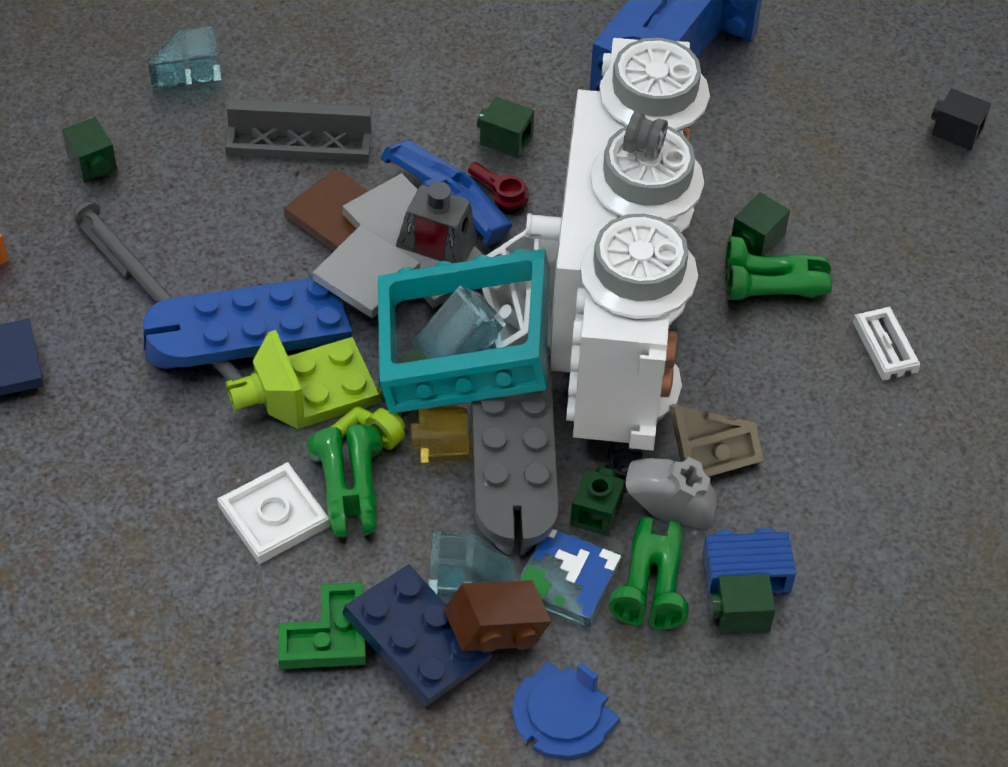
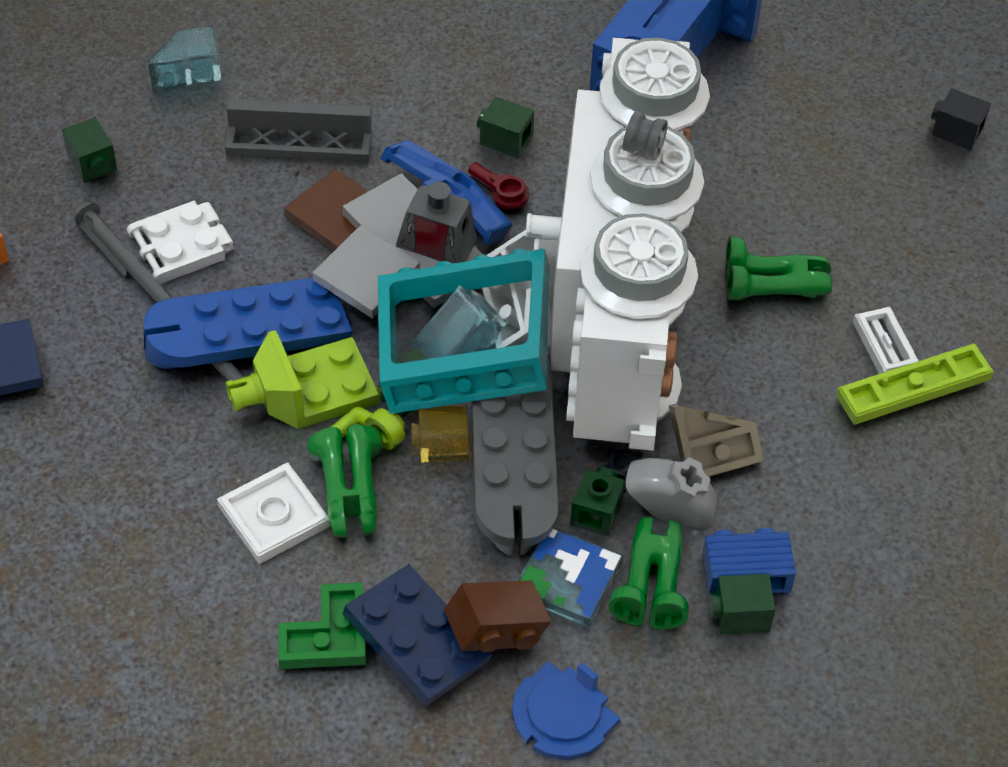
clear light blue slope [429,530,515,597] -> none
dark green brick [731,192,790,256] -> none
none -> white plate [127,200,234,284]
none -> lime plate [836,343,994,425]

